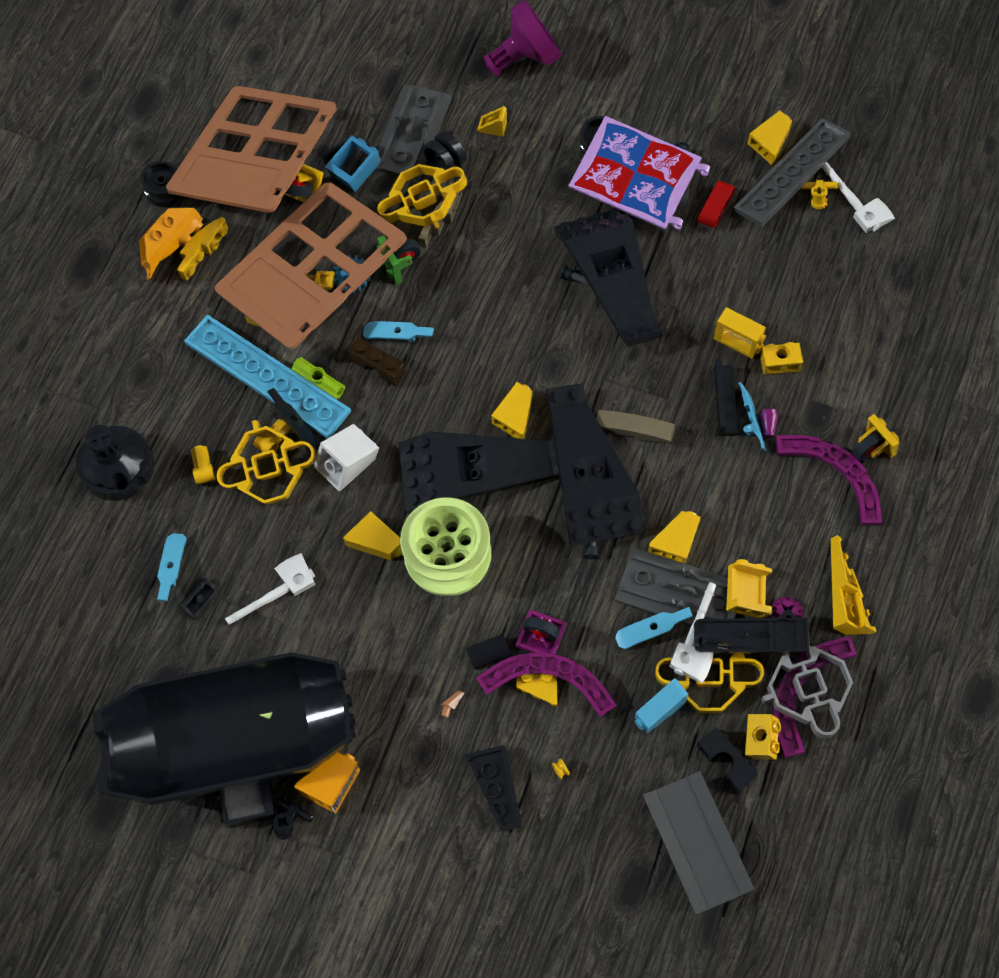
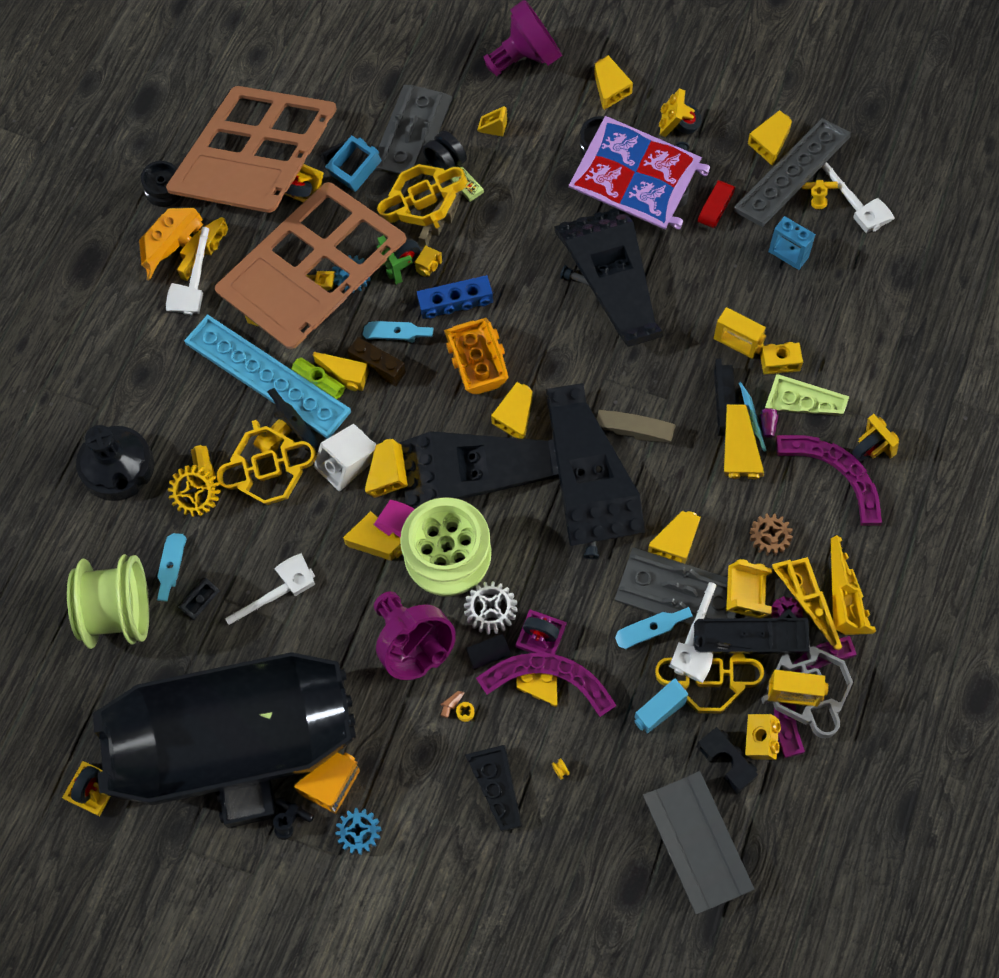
none -> plate [62,761,111,817]
none -> yellowish green wheel [67,554,149,649]
none -> white piece [166,227,209,316]
none -> yellow gear [168,465,220,517]
none -> yellow slope [313,352,369,391]
none -> dark azure gear [335,808,382,855]
none -> yellow slope [365,439,408,498]
none -> dark pink slope [373,500,414,537]
none -> magenta piece [374,591,456,680]
none -> yellow brick [415,246,442,277]
none -> blue brick [417,275,493,319]
none -> light orange slope [444,318,508,394]
none -> yellowish green tile [449,167,484,202]
none -> yellow bush [456,702,475,722]
none -> white gear [464,581,517,635]
none -> yellow slope [594,55,633,110]
none -> yellow plate [659,88,702,137]
none -> yellow slope [724,404,764,479]
none -> medium nougat gear [749,514,793,556]
none -> yellowish green wing [765,374,849,416]
none -> yellow window [768,670,828,707]
none -> dark azure window [769,216,816,270]
none -> yellow wedge [772,557,842,650]

